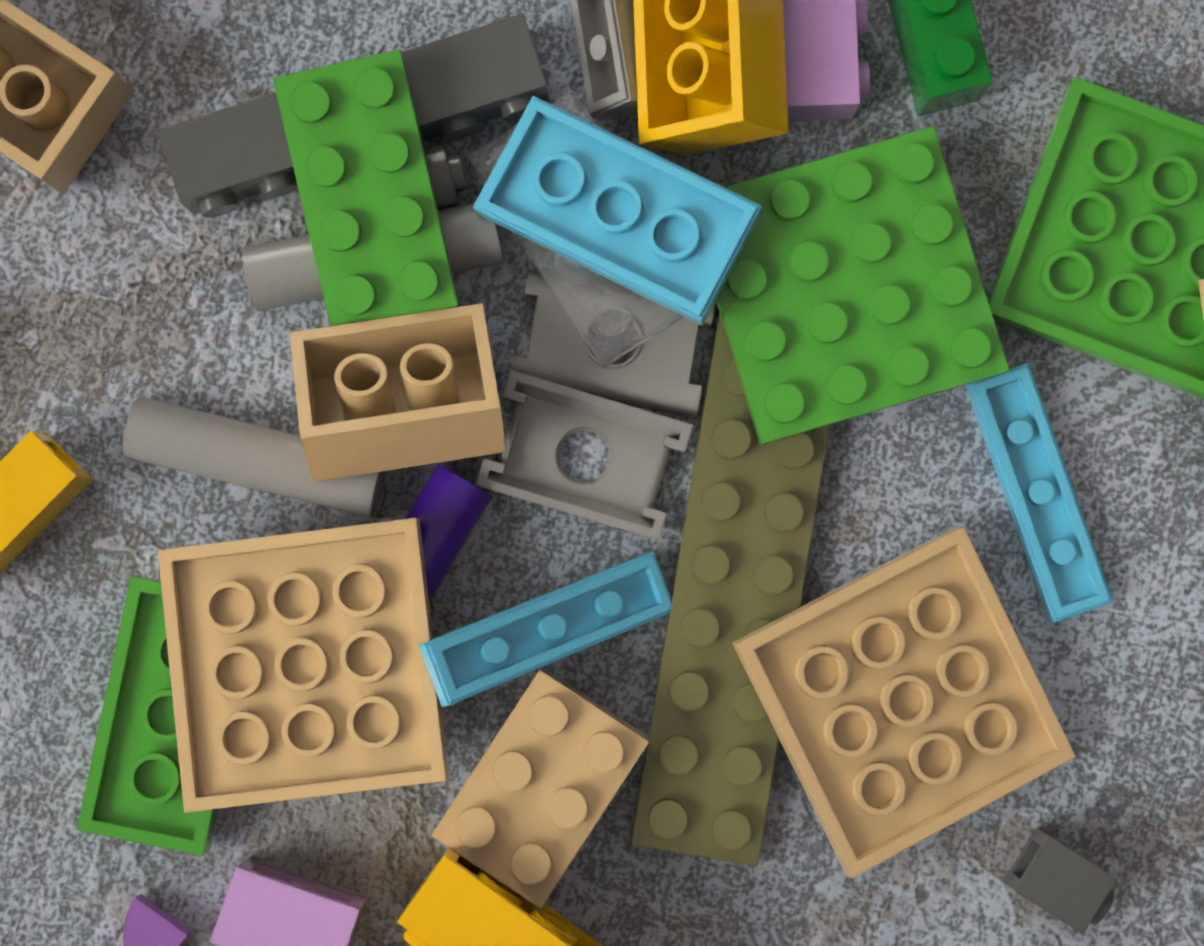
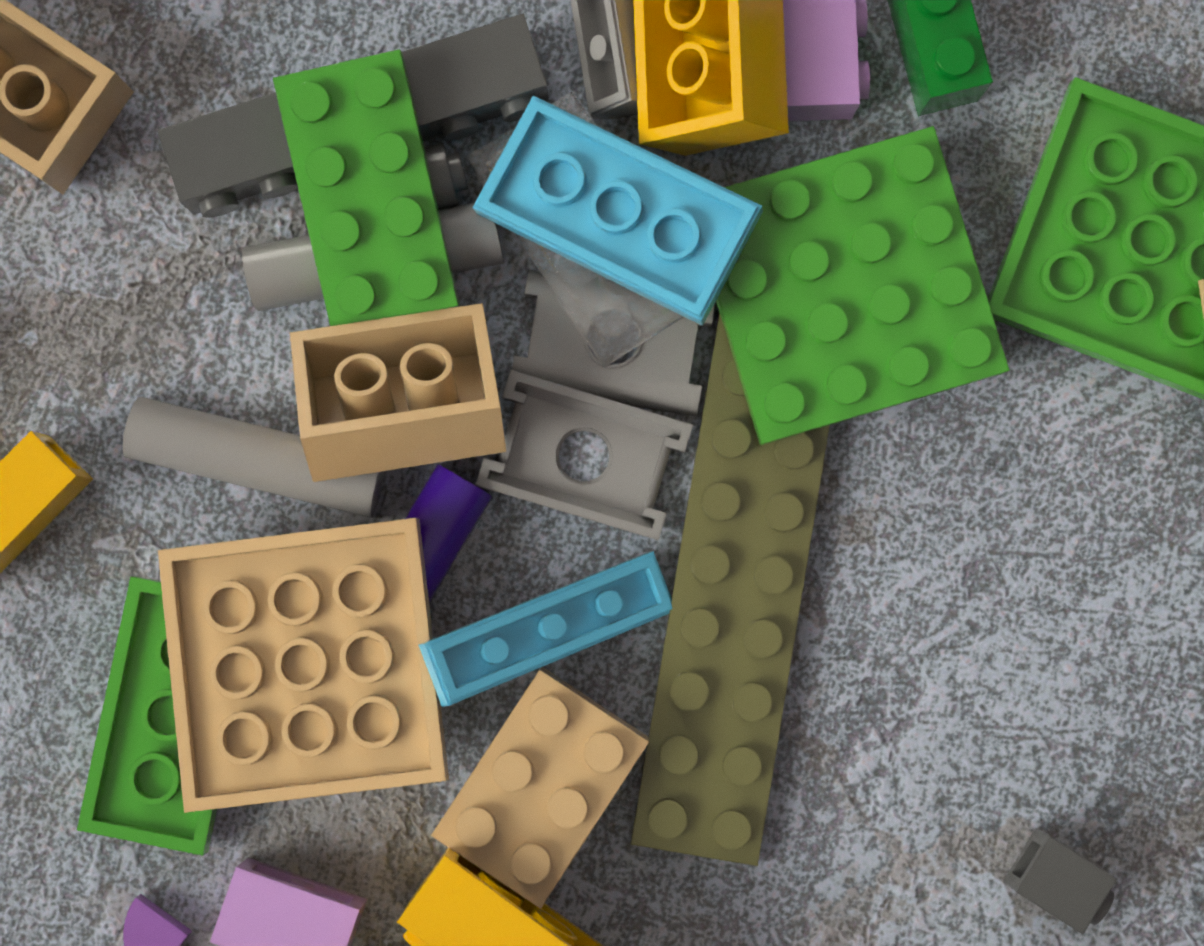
tan plate [732,527,1076,878] -> none
medium azure tile [965,362,1114,623] -> none

